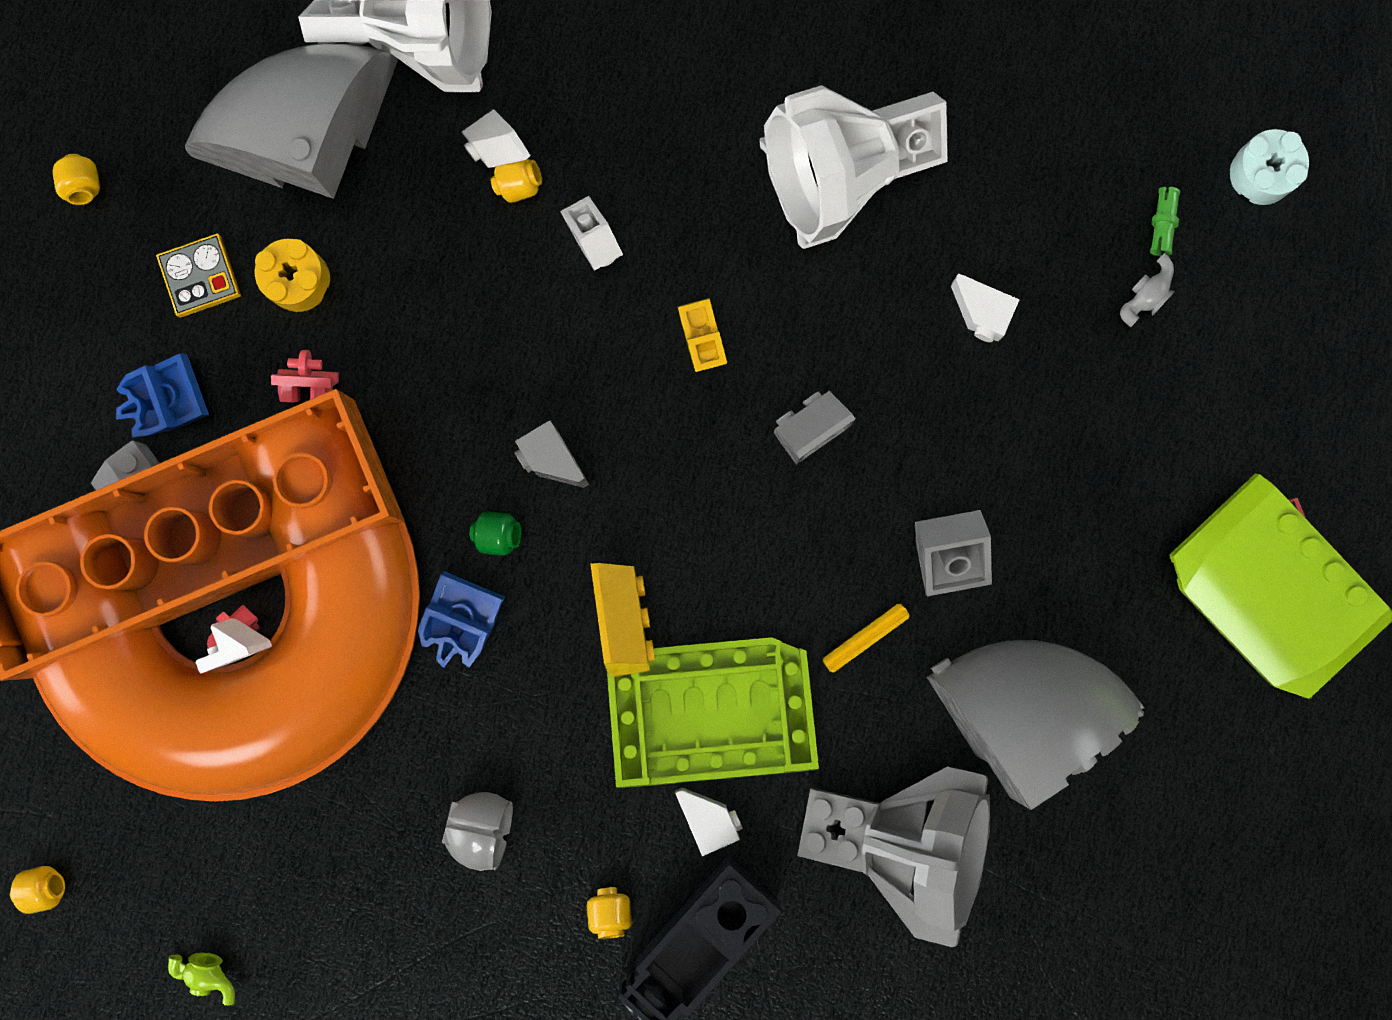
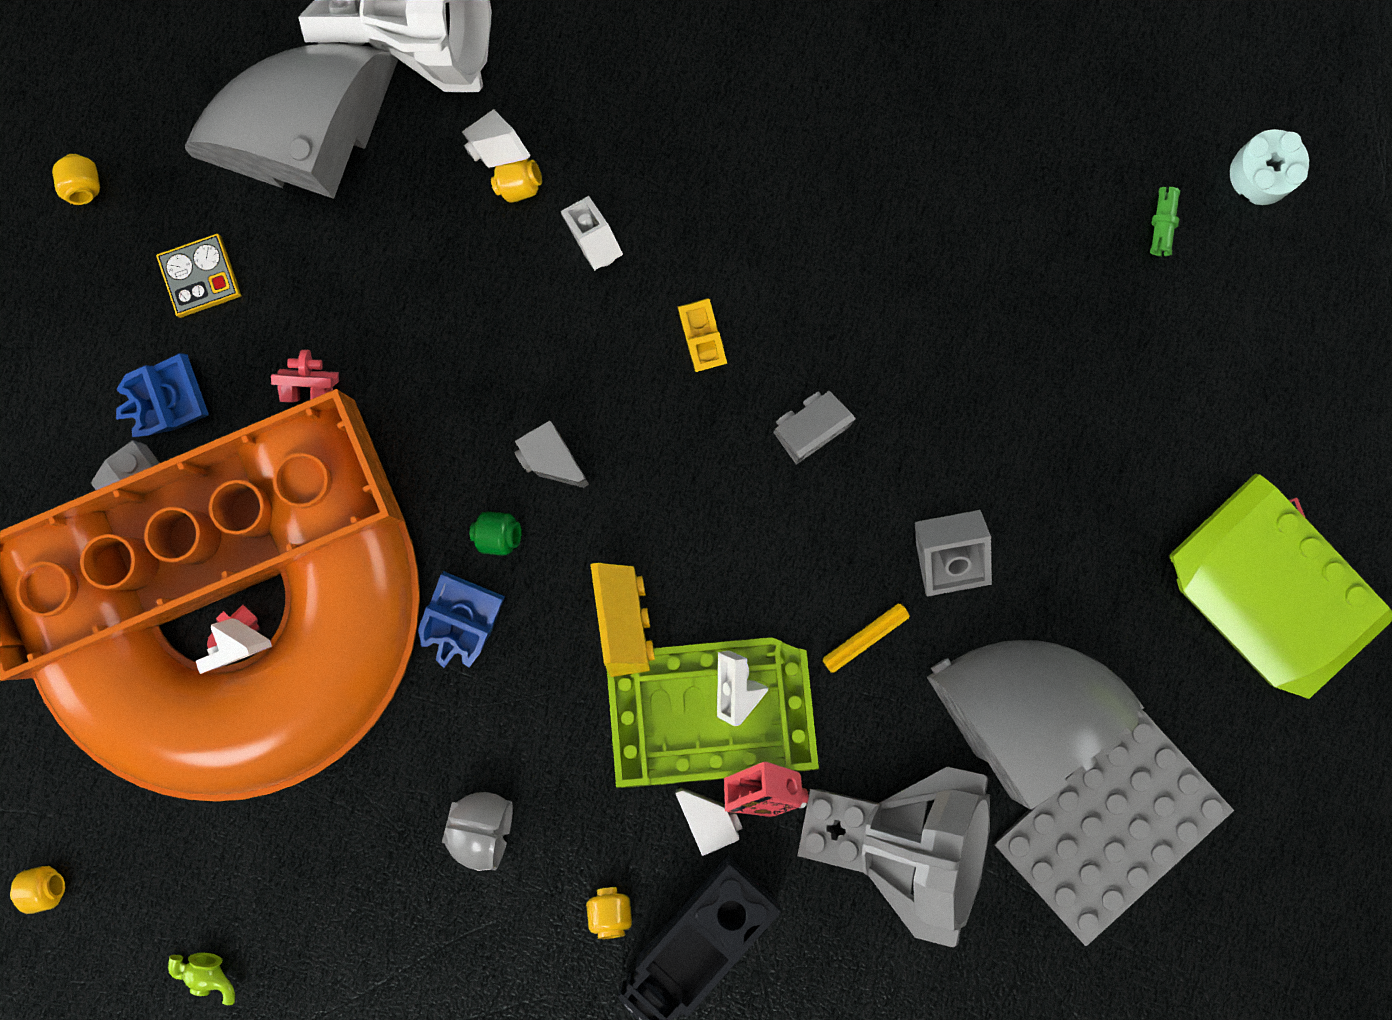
yellow brick [255,239,330,312] -> none
white plate [760,85,948,249] -> none
white slope [951,273,1019,342] -> none
light grey piece [1120,253,1175,327] -> none
none -> white slope [717,651,768,726]
none -> coral torso [724,762,809,817]
none -> light grey plate [993,711,1234,946]

